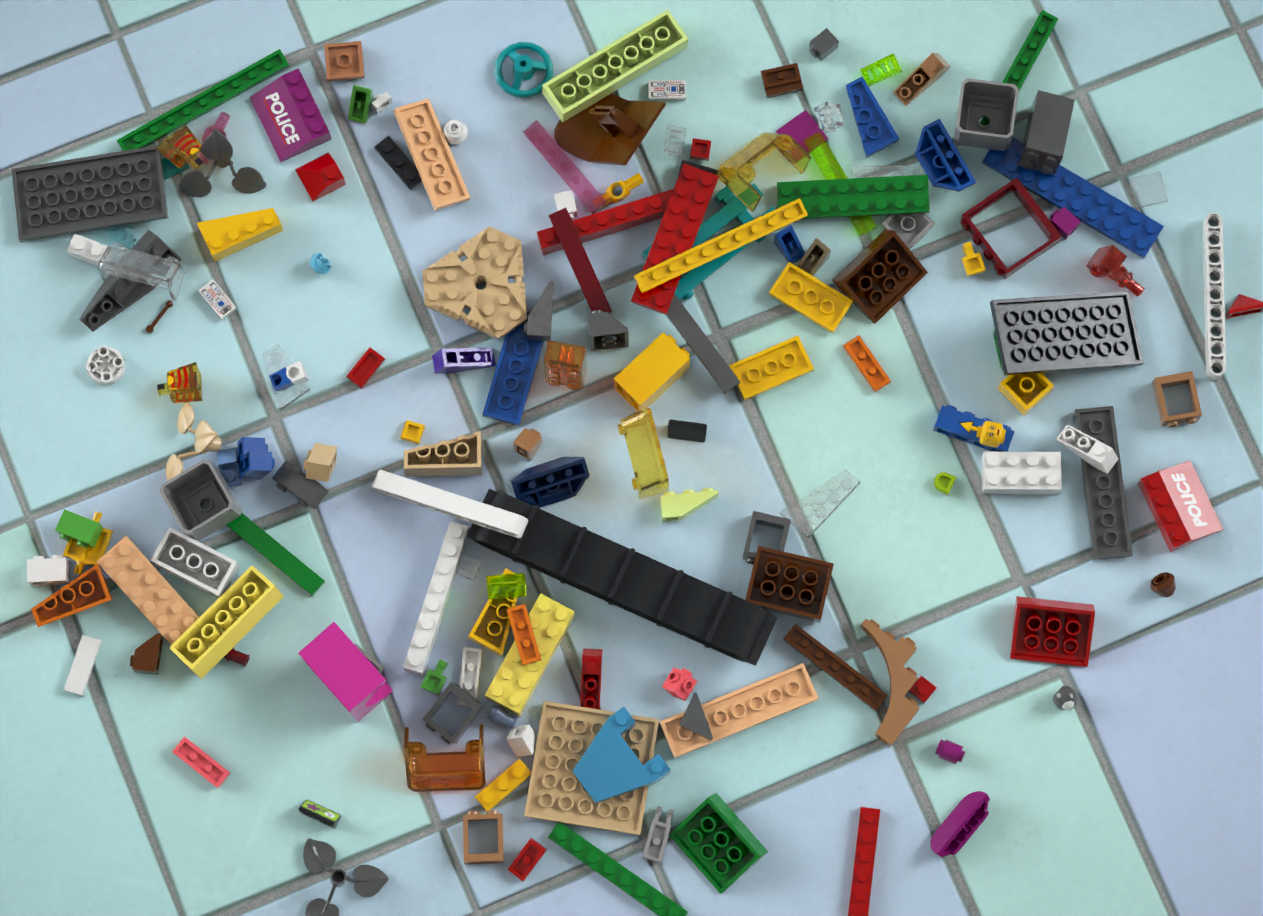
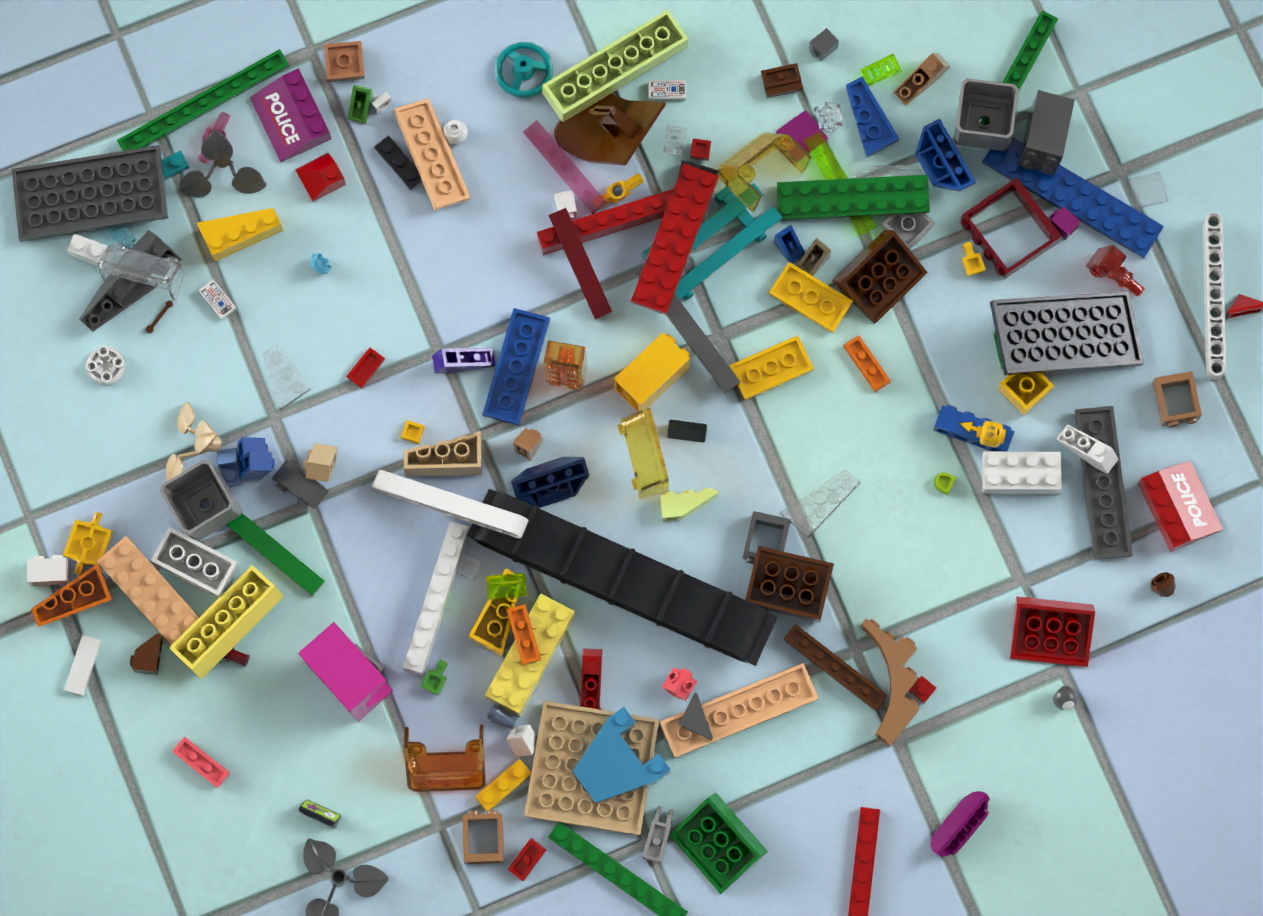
bright green piece [55,509,104,549] -> none
clear yellow torso [157,124,204,171] -> none
clear yellow torso [157,362,203,403] -> none
leg [269,361,310,392] -> none
tan plate [422,226,527,340] -> none
dark grey window [423,682,485,744] -> none
white tile [457,647,483,707] -> none
flat silver slope [524,281,554,341] -> none
dark grey slope [588,310,629,351] -> none
yellow plate [634,198,808,293] -> none
magenta brick [935,739,965,765] -> none

